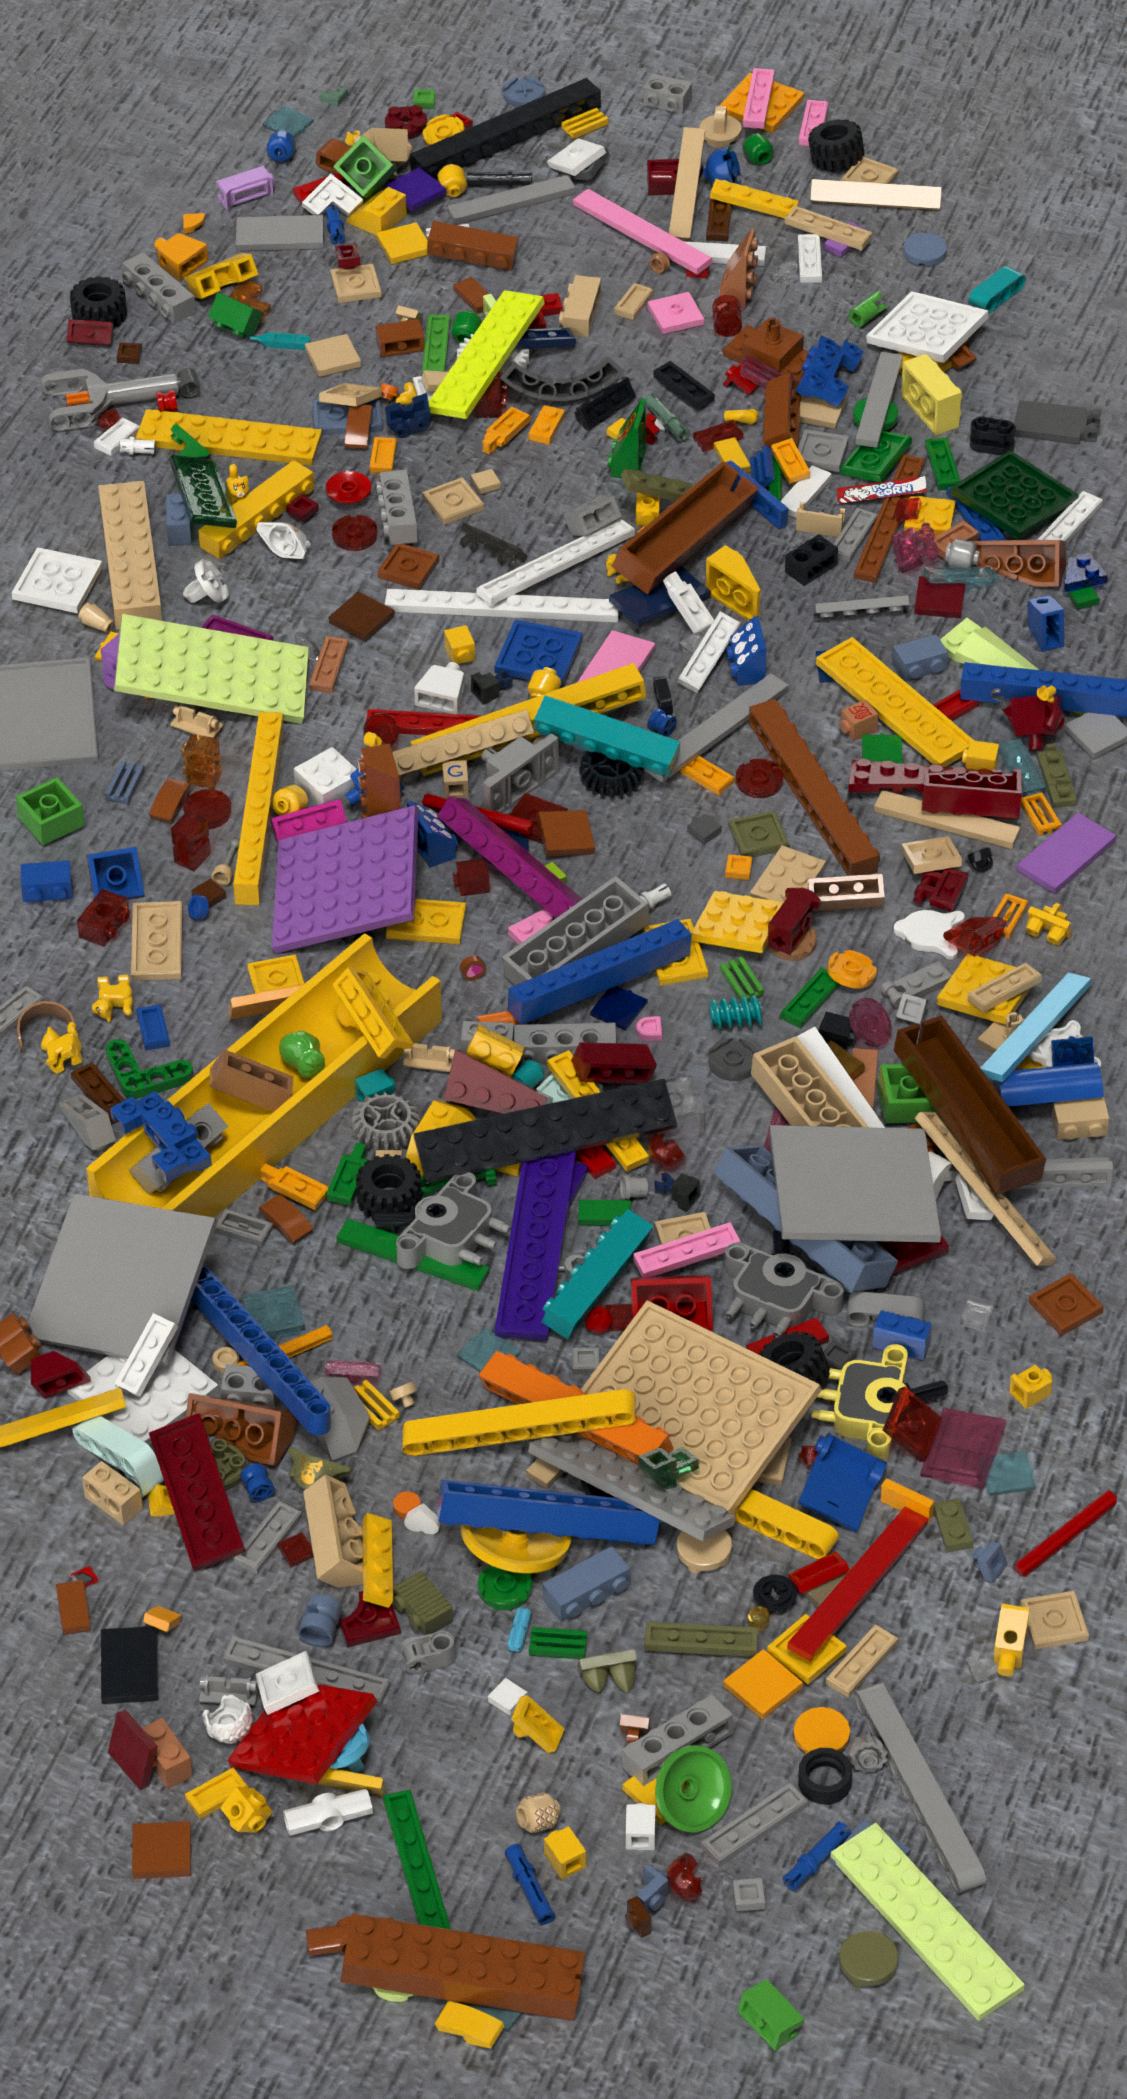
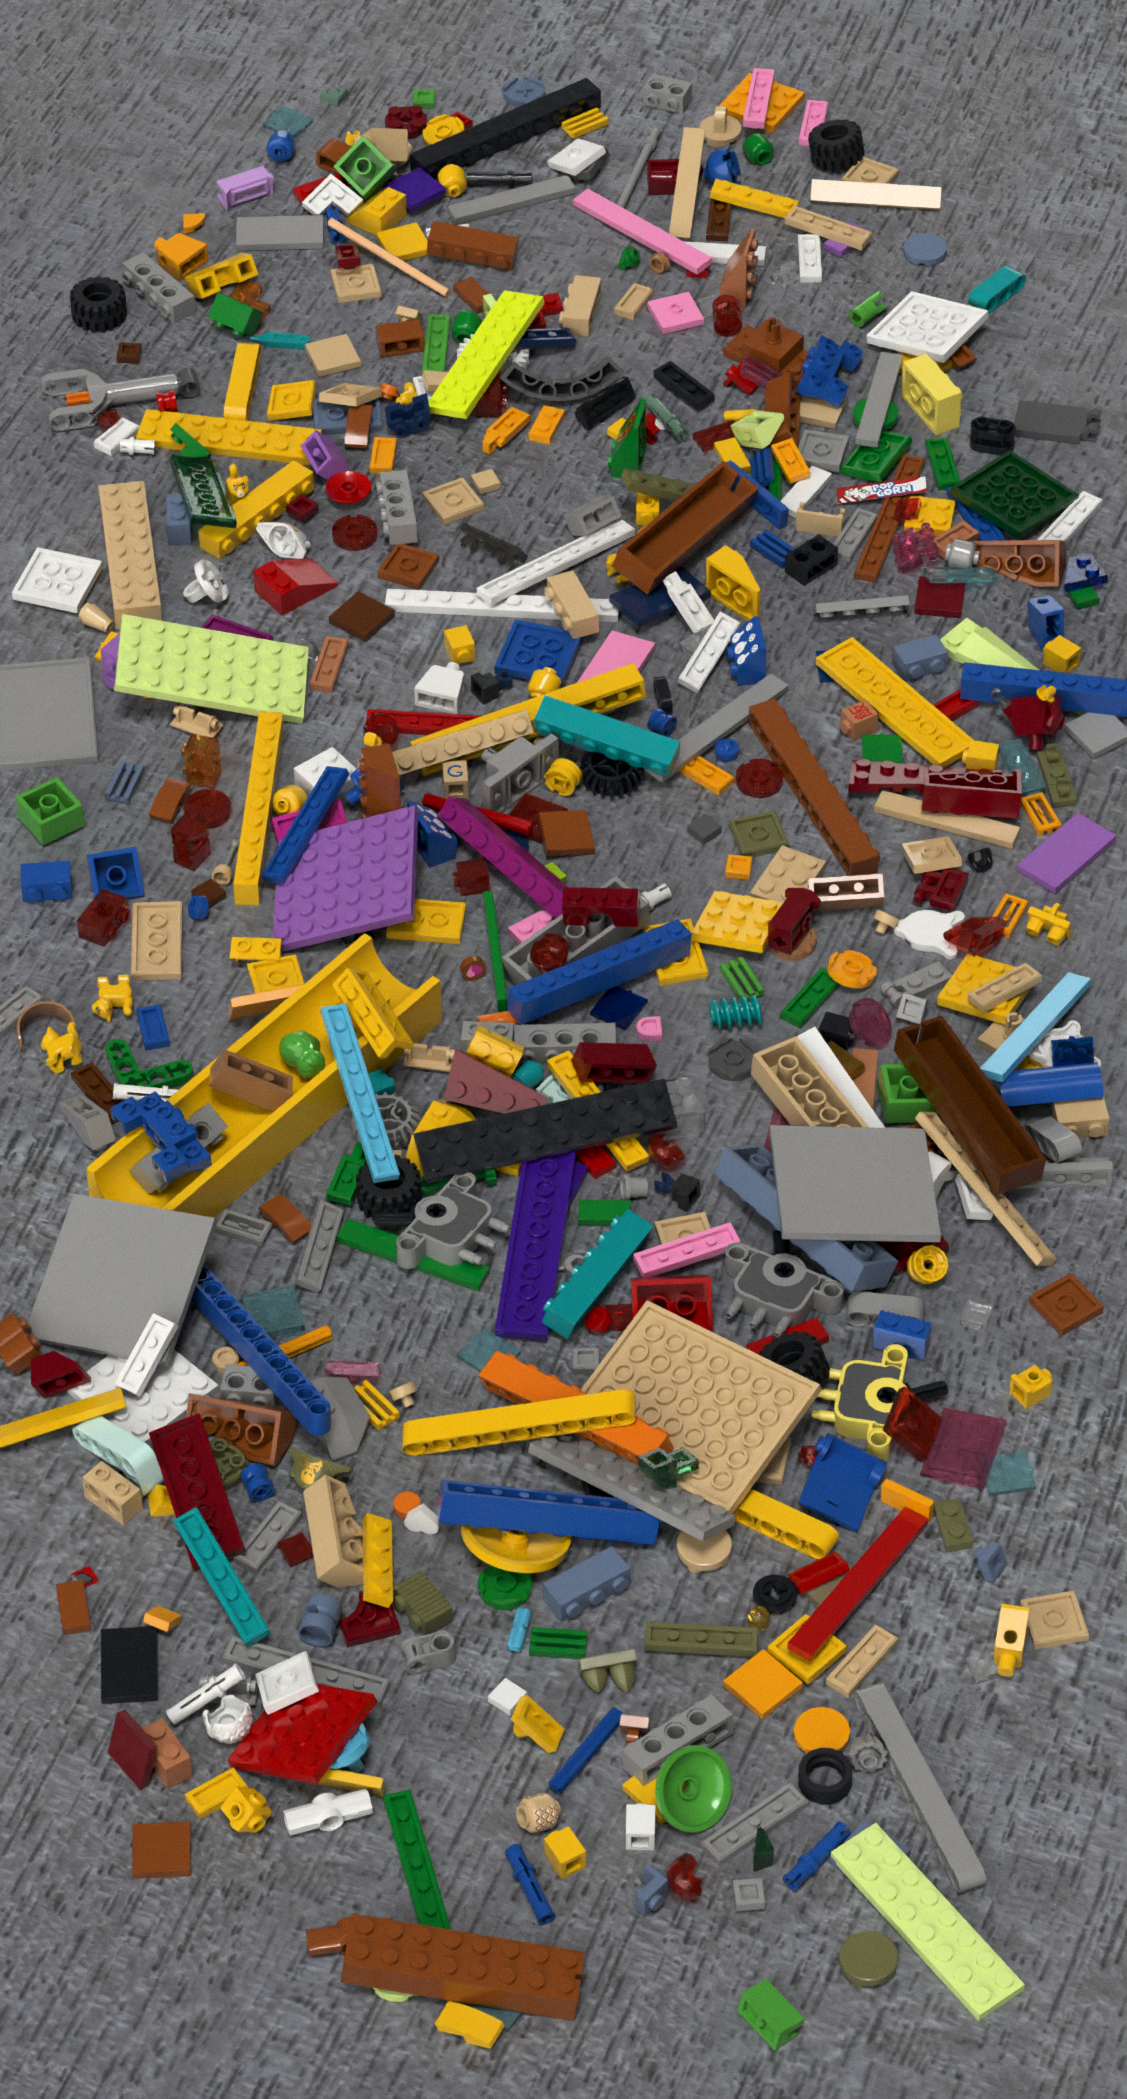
dark red plate [66,319,114,346] -> none
light orange hinge [260,1163,329,1211] -> none
tan tile [526,1458,564,1489] -> none
reddish brown plate [625,1896,651,1938] -> none
dark grey tile [824,1340,856,1370] -> none
red axle [1015,1490,1117,1576] -> none
none -> white pin [113,1083,178,1101]
none -> white pin [166,1663,246,1725]
none -> teal tile [173,1507,271,1648]
none -> yellow beam [224,343,261,421]
none -> yellow hinge [230,937,282,962]
none -> red slope [253,558,338,616]
none -> blue tile [261,766,350,884]
none -> yellow tile [267,380,317,421]
none -> light grey tile [294,1200,344,1294]
none -> medium lavender brick [301,430,350,480]
none -> medium azure tile [320,1003,400,1183]
none -> light nougat piece [328,218,451,297]
none -> green tile [483,891,508,1012]
none -> clear red hair [530,933,569,973]
none -> tan brick [544,570,599,639]
none -> yellow wheel [544,758,582,796]
none -> blue axle [549,1708,623,1794]
none -> dark red arch [562,887,641,927]
none -> light grey bar [617,127,660,208]
none -> green plate [618,245,641,270]
none -> blue tile [715,739,739,762]
none -> yellowish green tile [730,410,784,449]
none -> blue tile [750,529,794,568]
none -> clear green slope [753,1827,774,1872]
none -> tan tile [873,909,899,935]
none -> yellow wheel [907,1245,948,1285]
none -> light grey beam [1025,1116,1082,1163]
none -> yellow brick [1043,635,1081,673]

